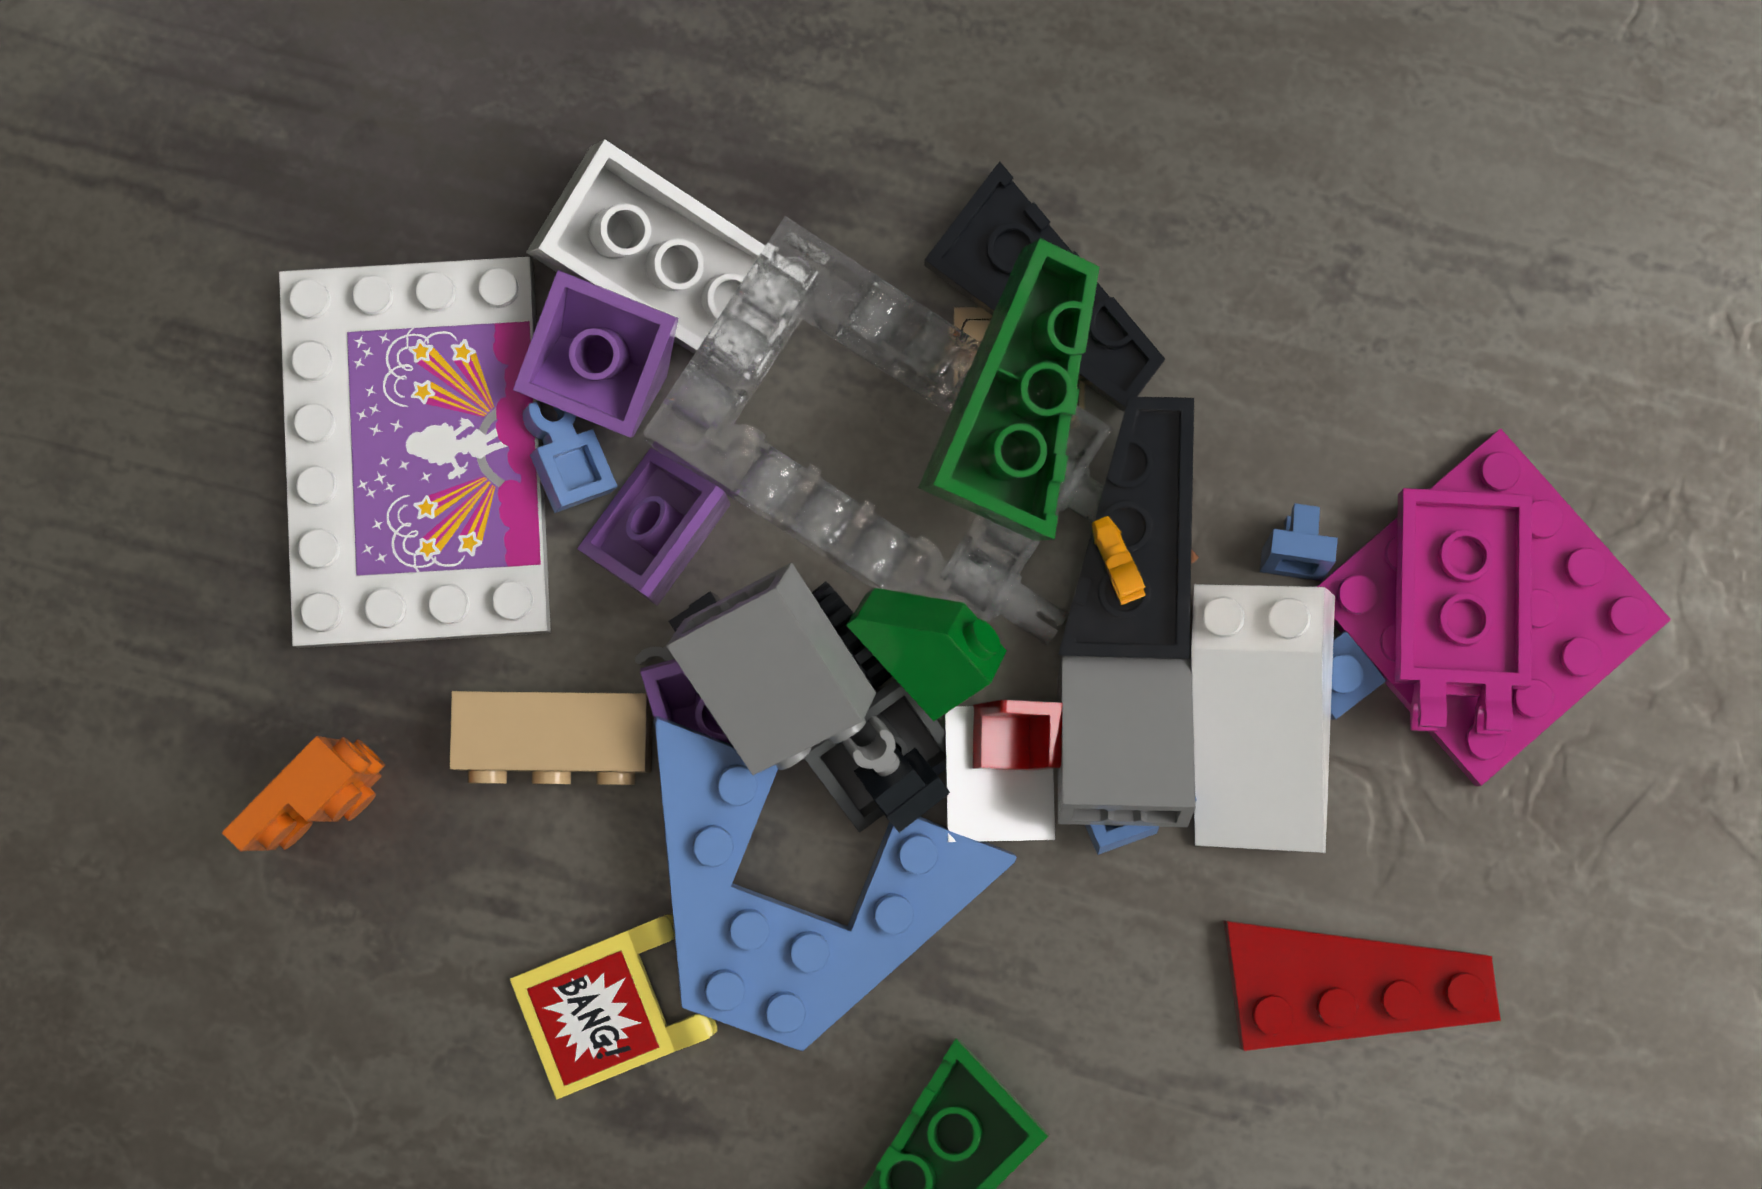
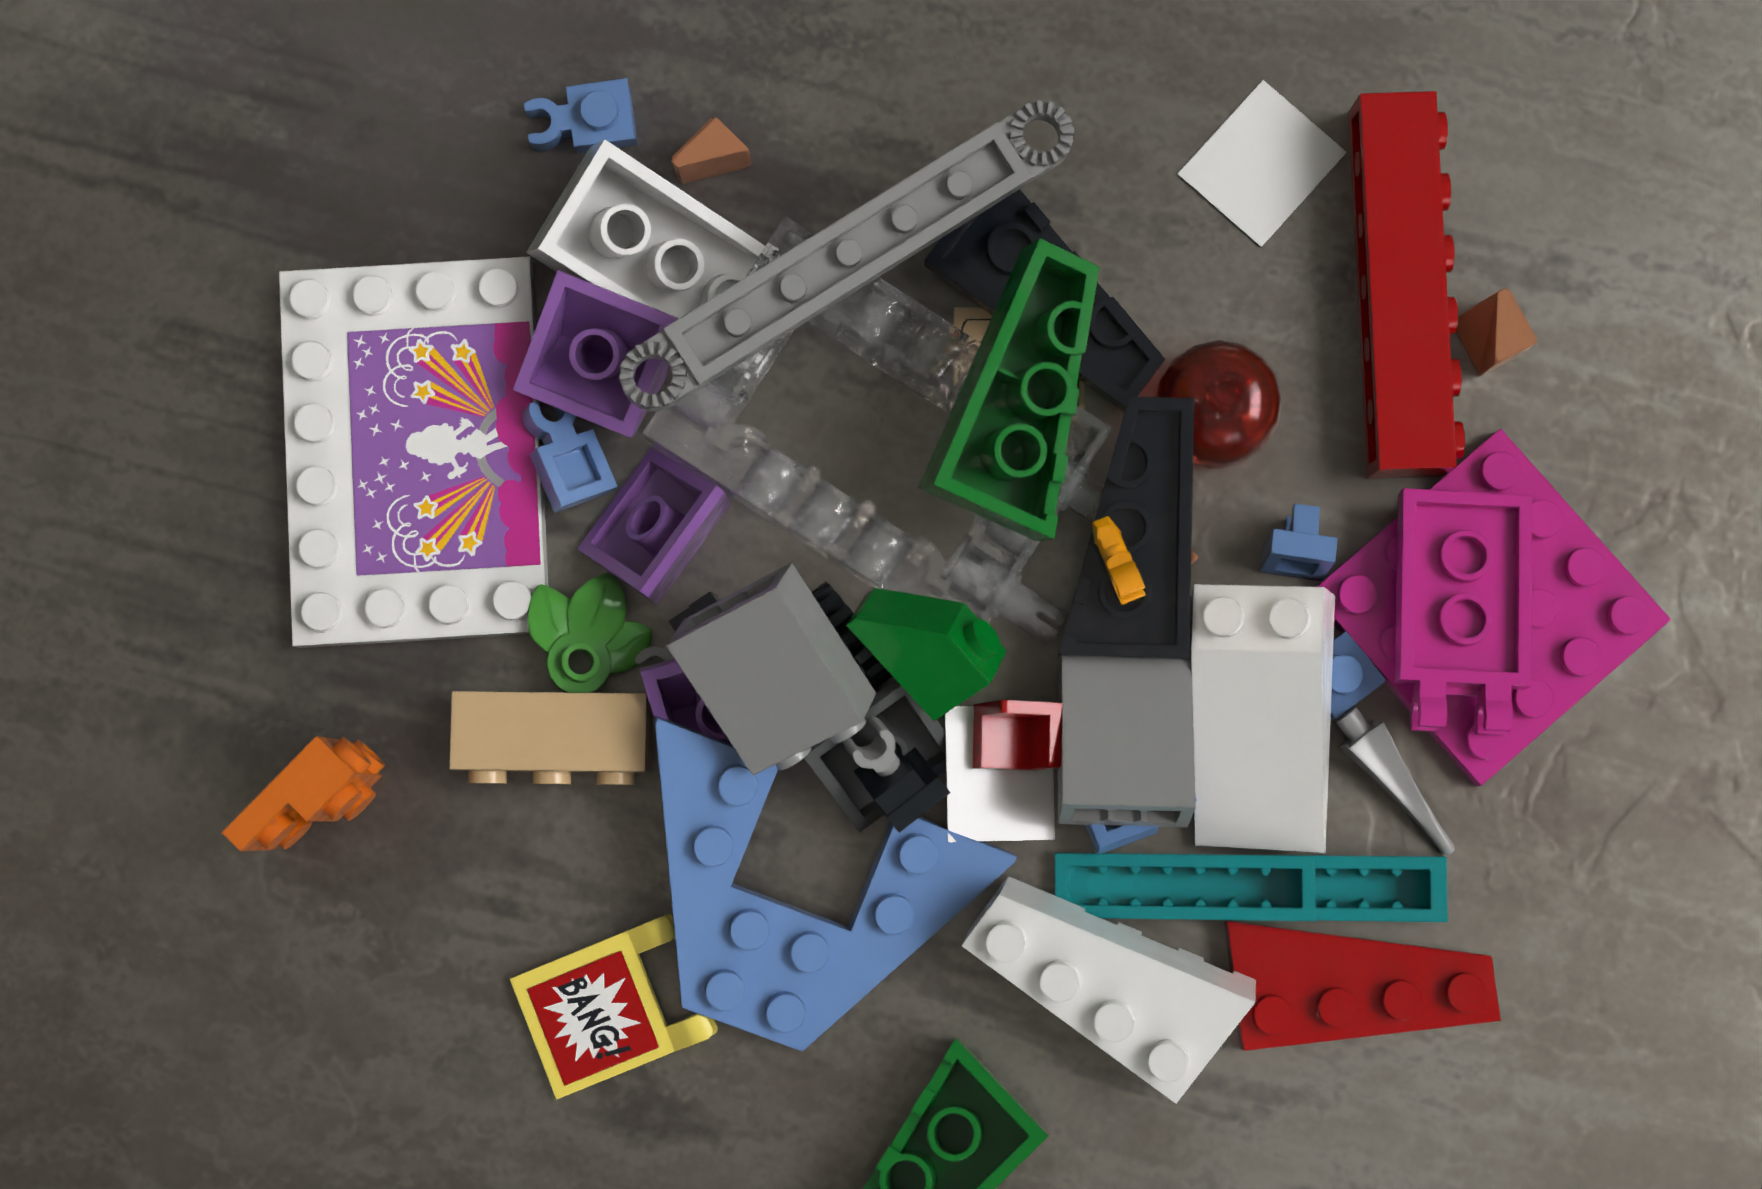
none -> medium blue plate [524,78,638,154]
none -> bright green plate [527,573,652,693]
none -> light grey plate [620,101,1074,411]
none -> nougat slope [671,117,752,184]
none -> white wedge [962,876,1256,1103]
none -> teal slope [1055,853,1448,922]
none -> clear red cylinder [1155,340,1282,469]
none -> white sticker [1178,80,1347,247]
none -> light grey piece [1335,706,1455,856]
none -> red brick [1348,91,1465,479]
none -> nougat slope [1456,287,1537,376]

